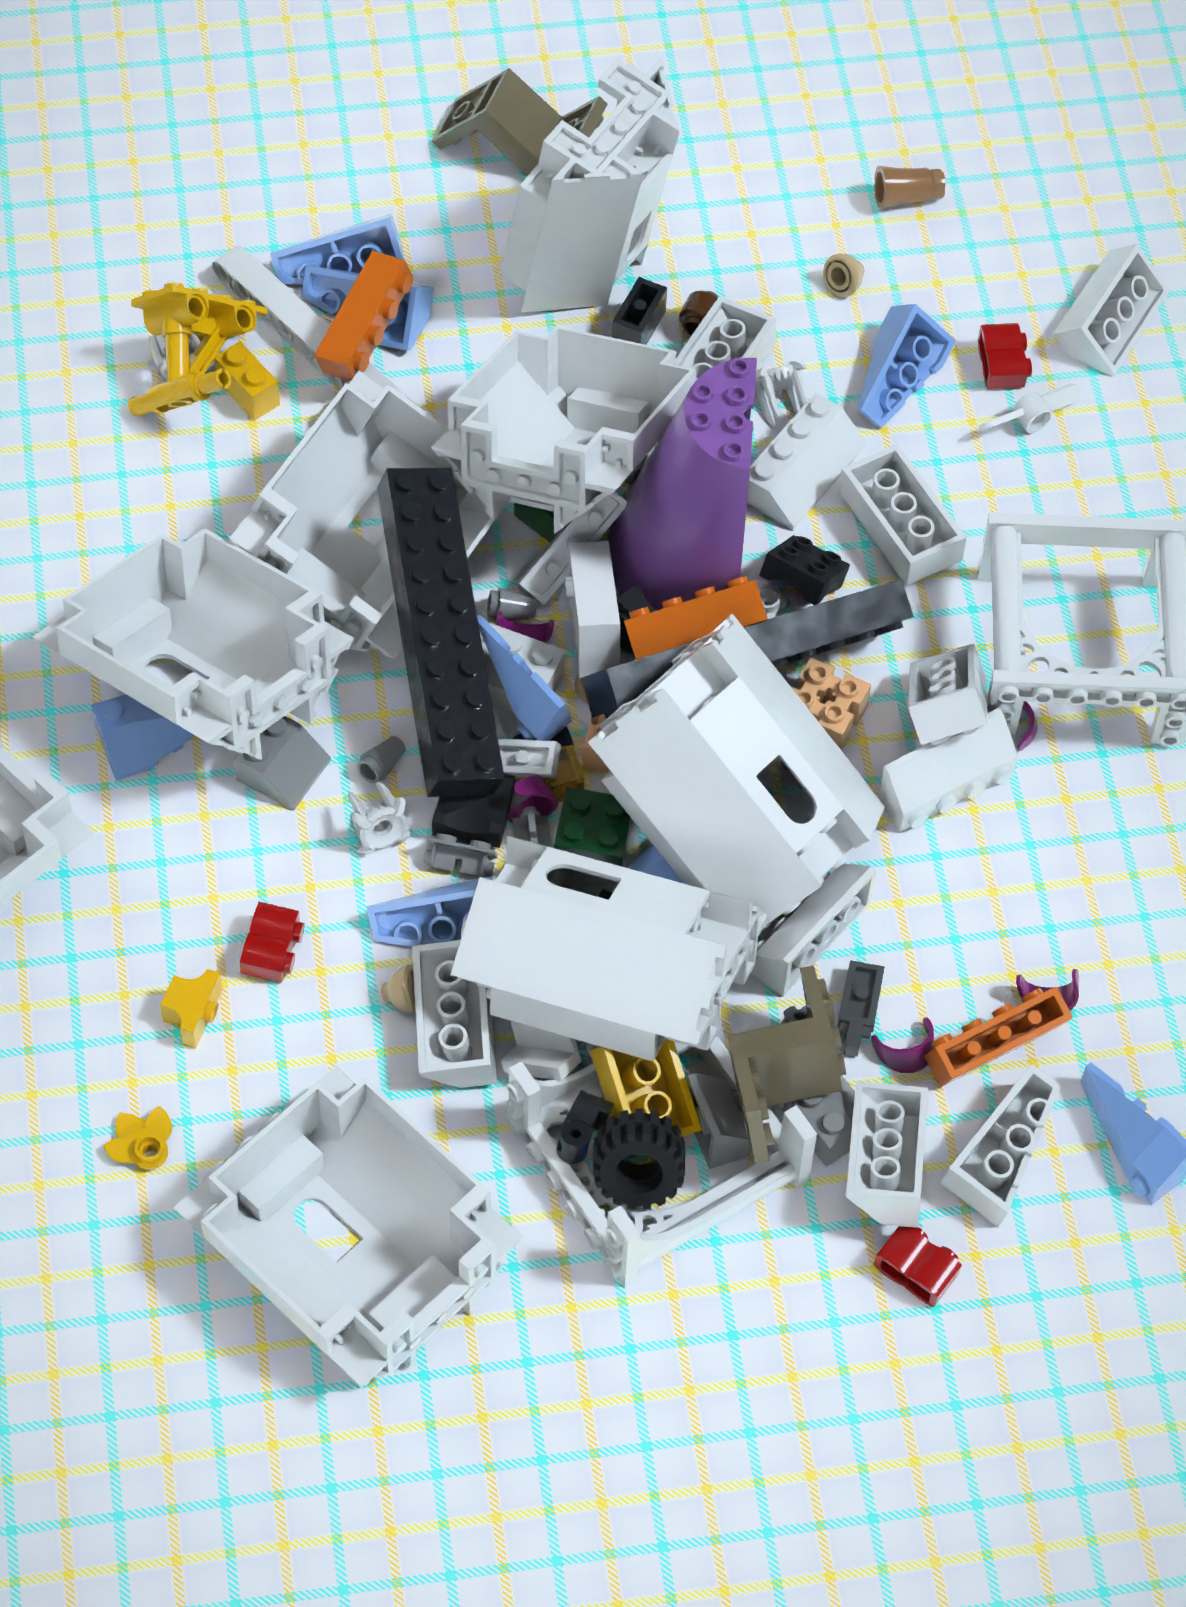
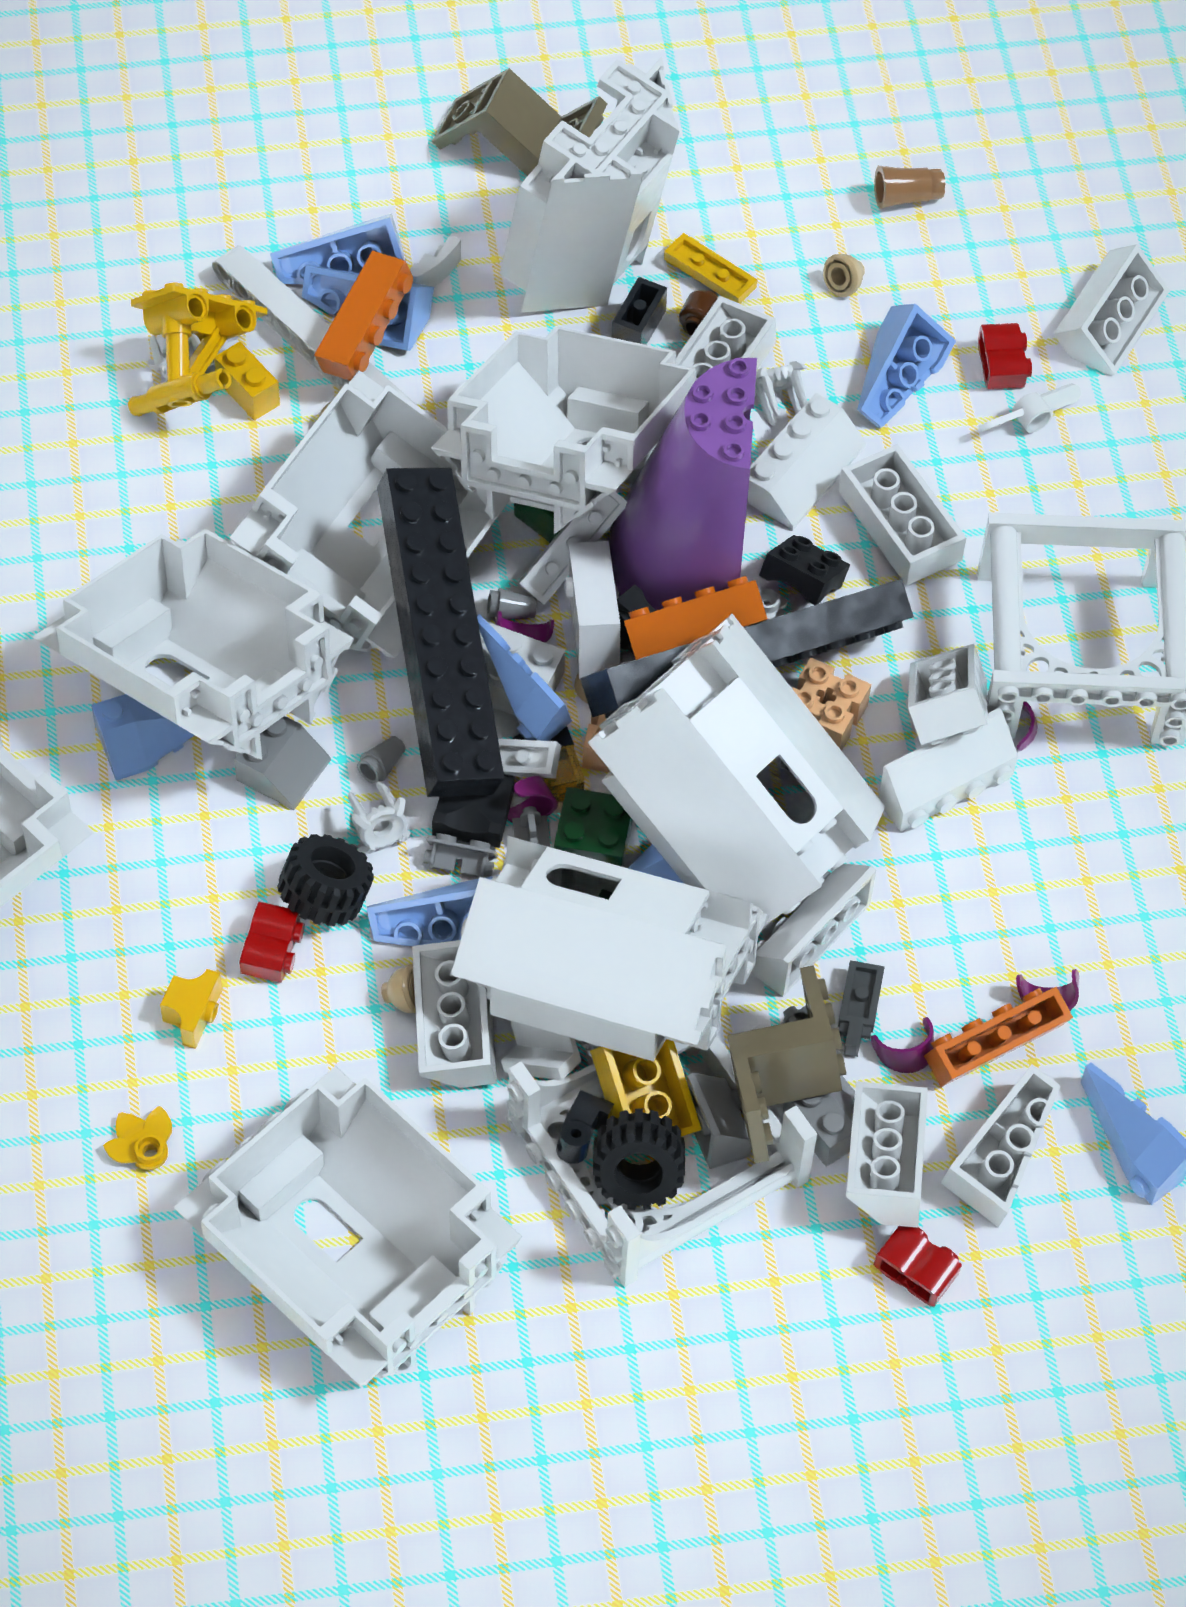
none -> black tyre [277,834,374,926]
none -> white slope [410,235,461,287]
none -> yellow plate [664,233,758,304]

